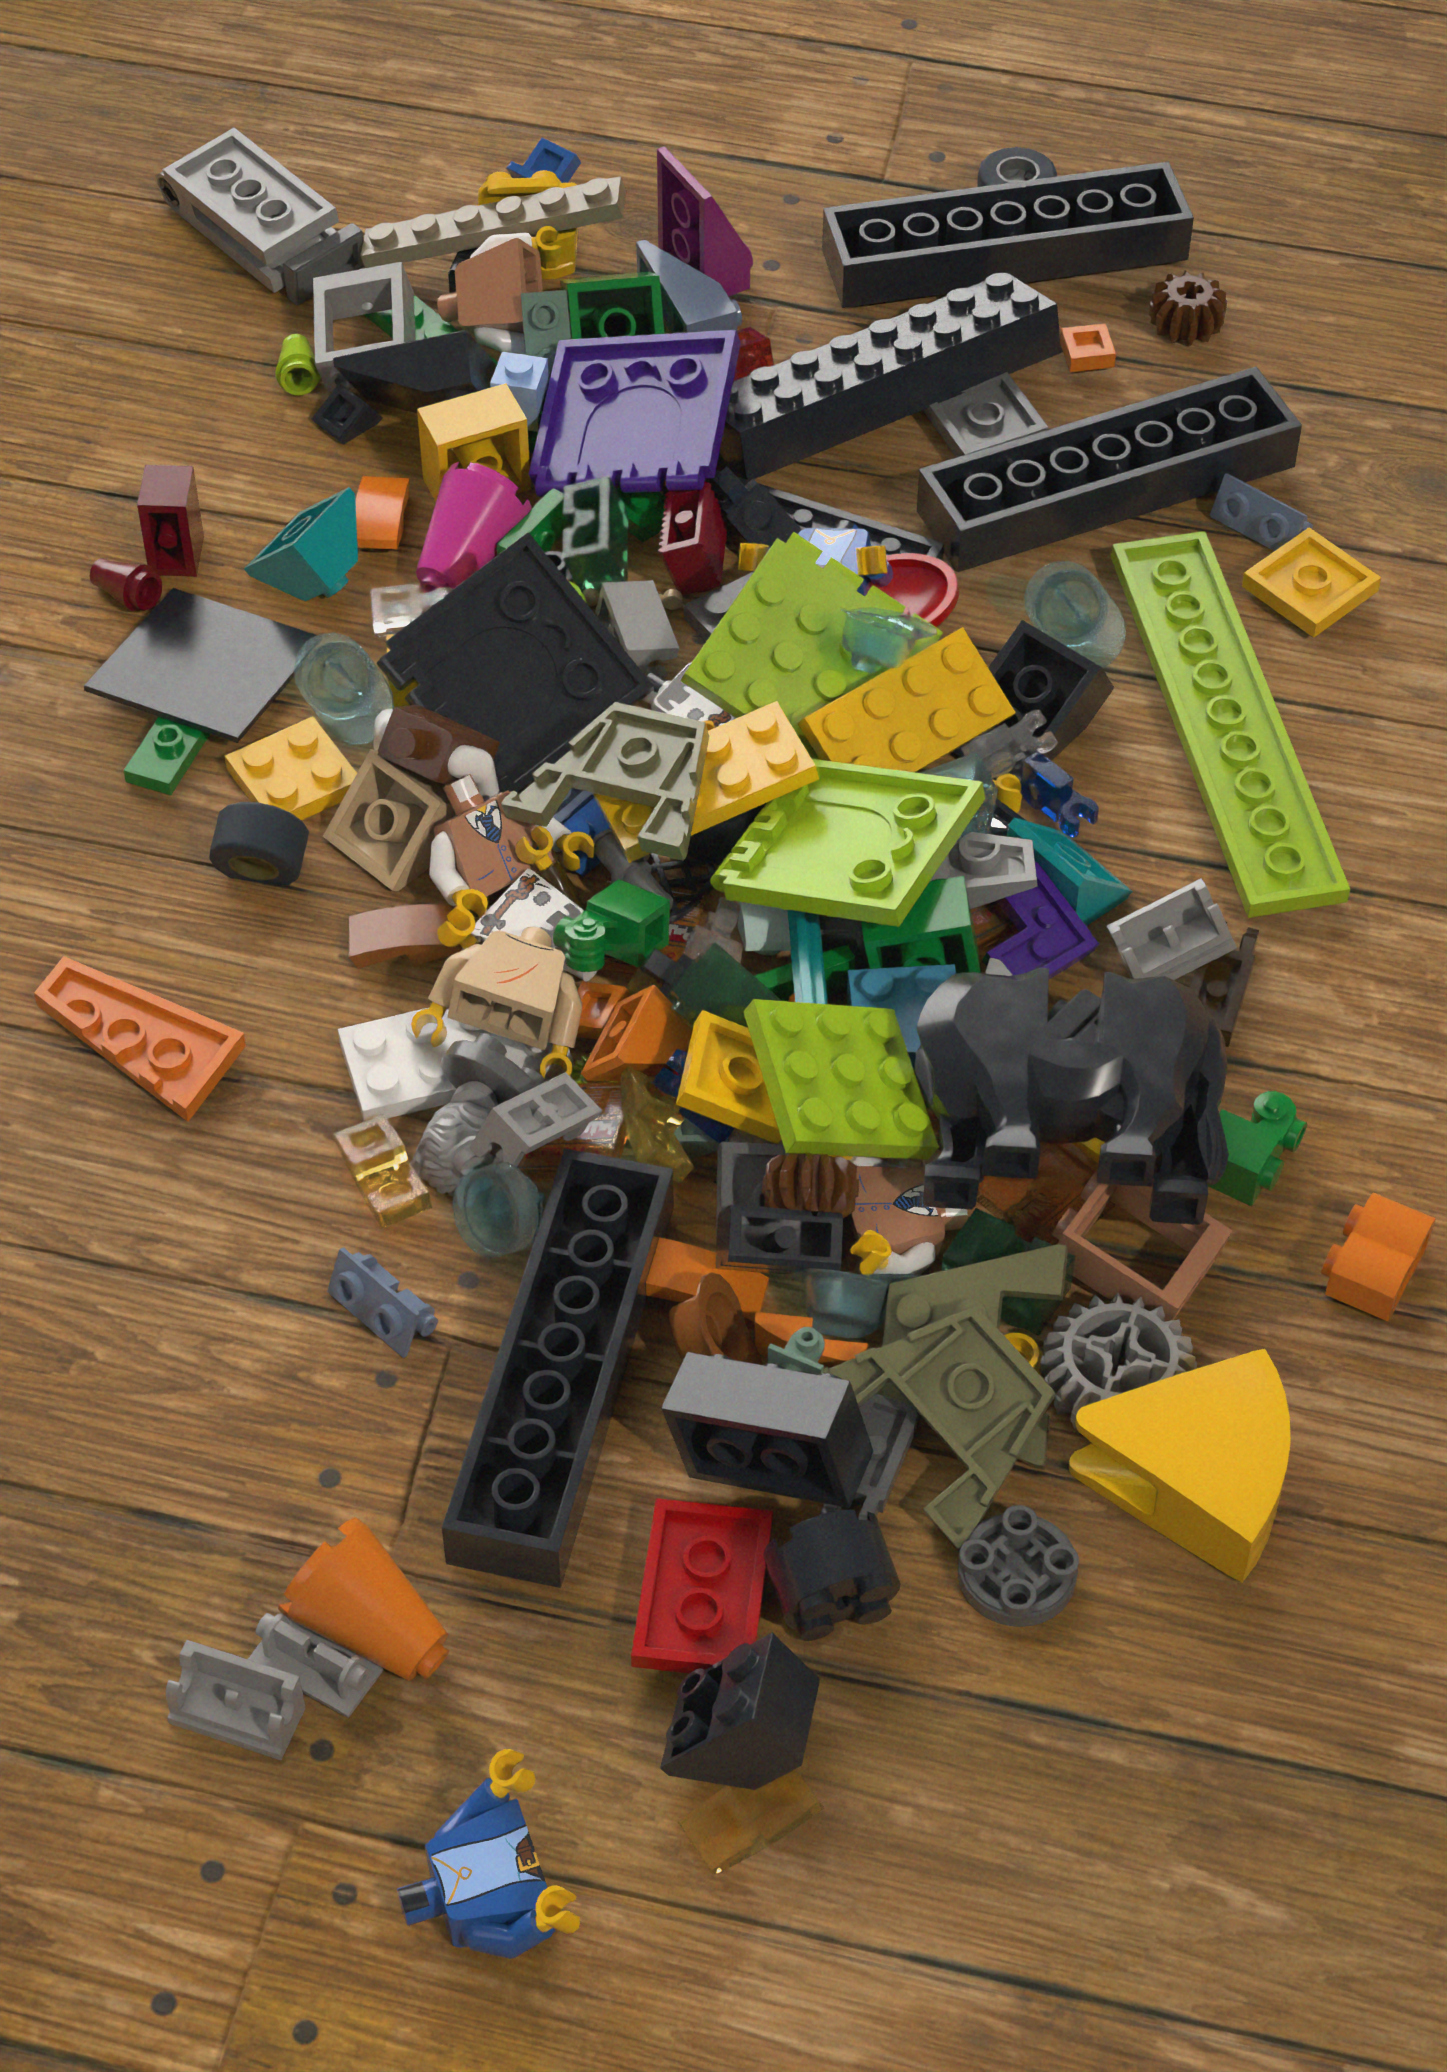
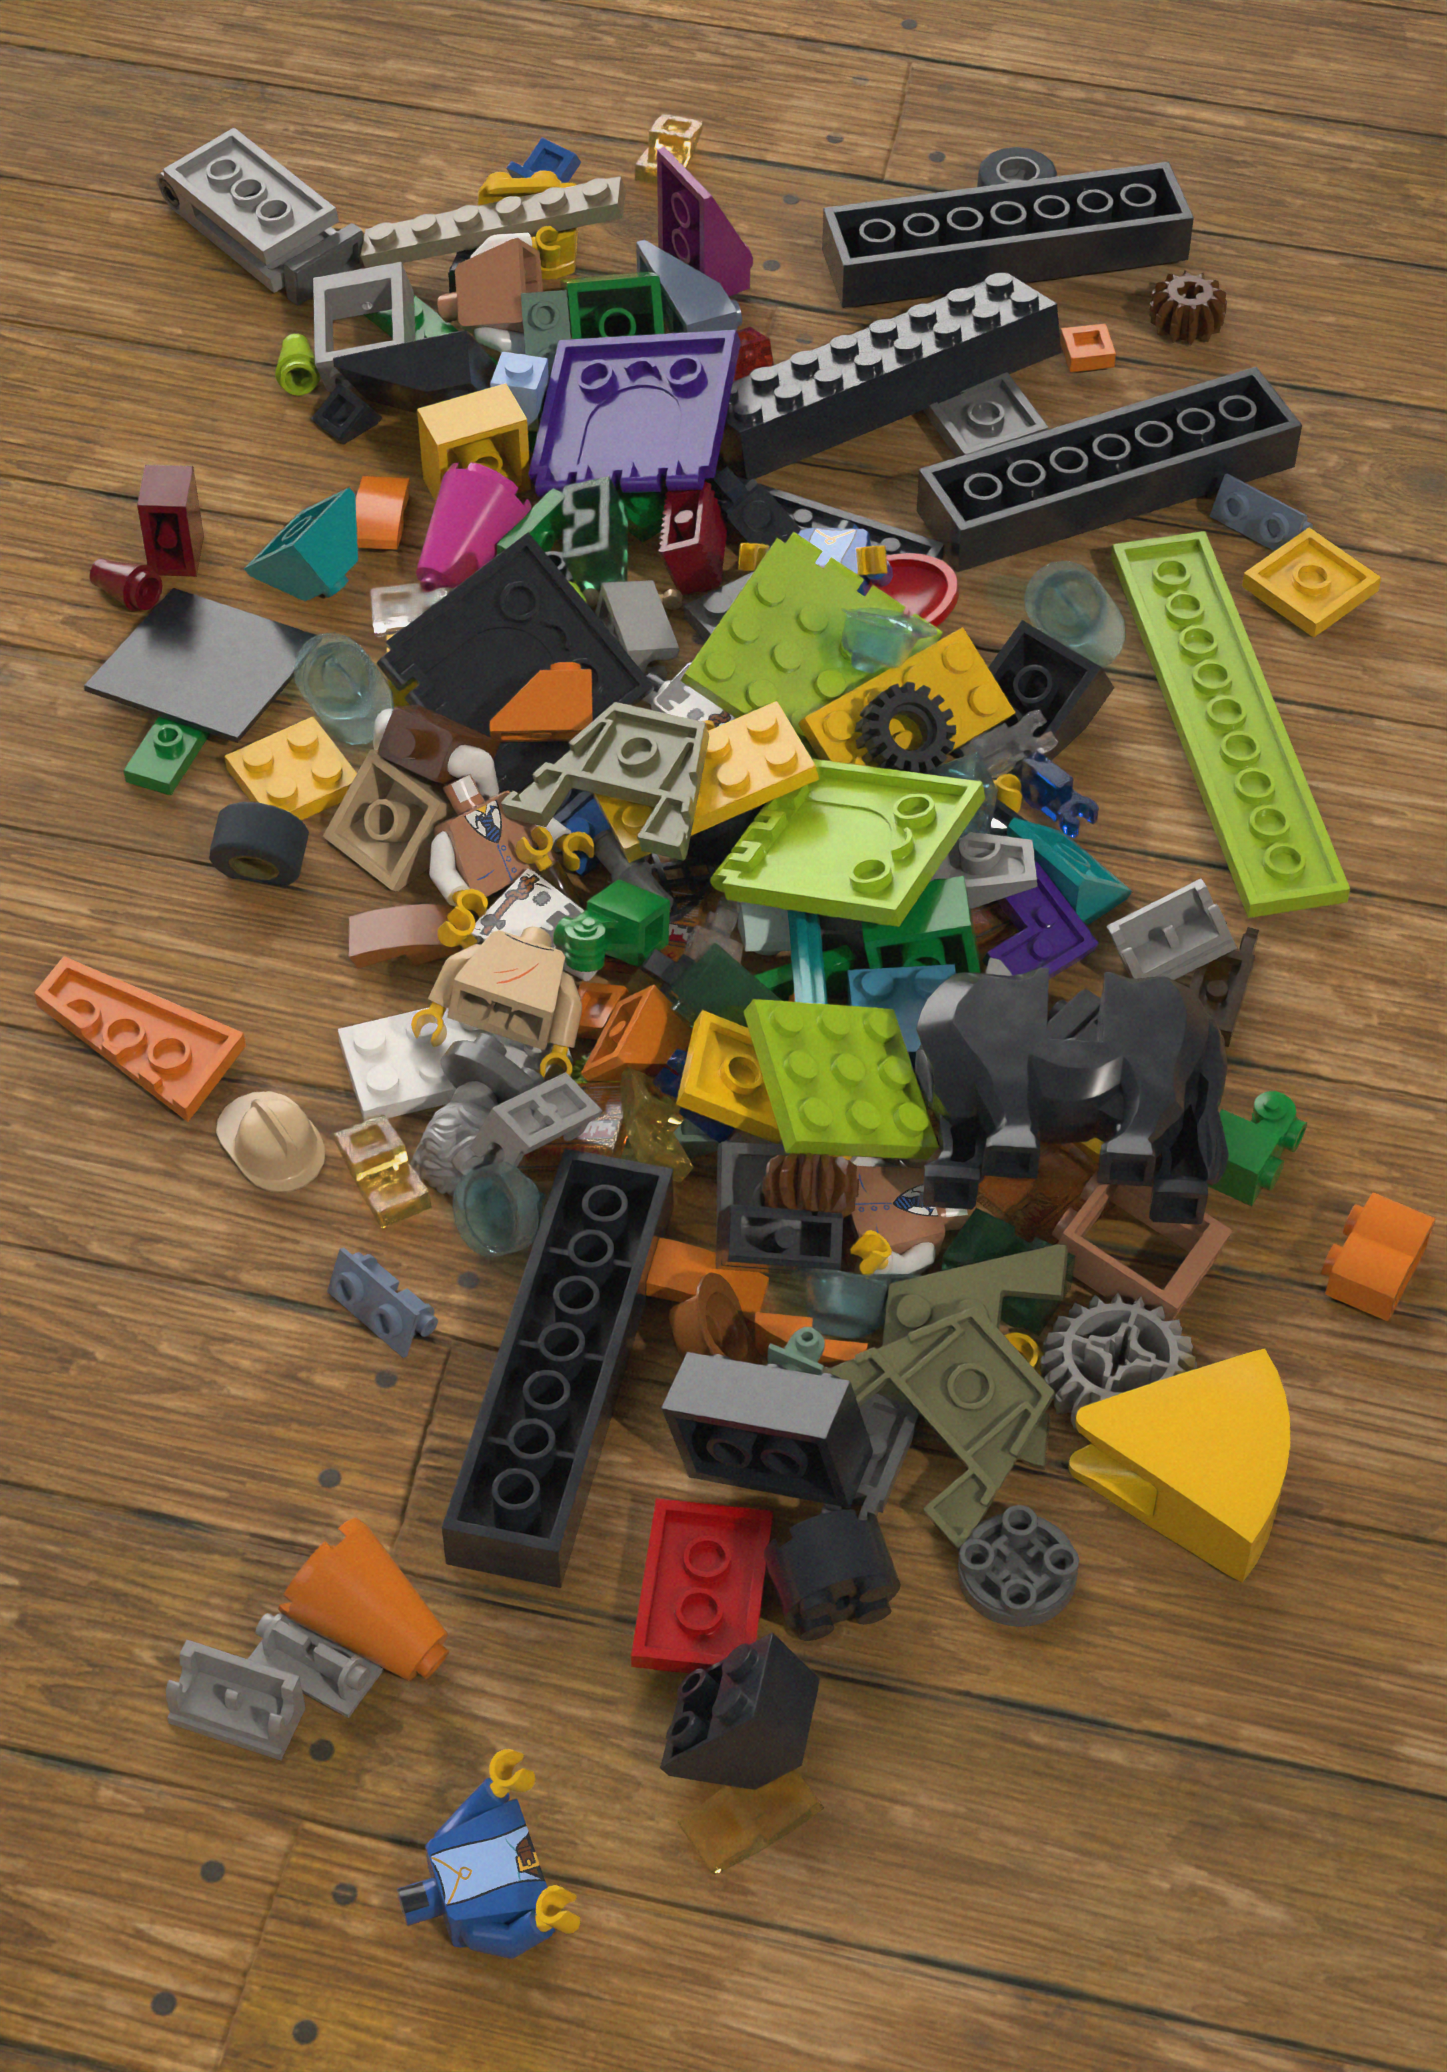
none -> tan piece [216,1091,325,1192]
none -> orange slope [490,662,593,742]
none -> clear yellow slope [635,114,703,184]
none -> black tyre [855,682,956,774]

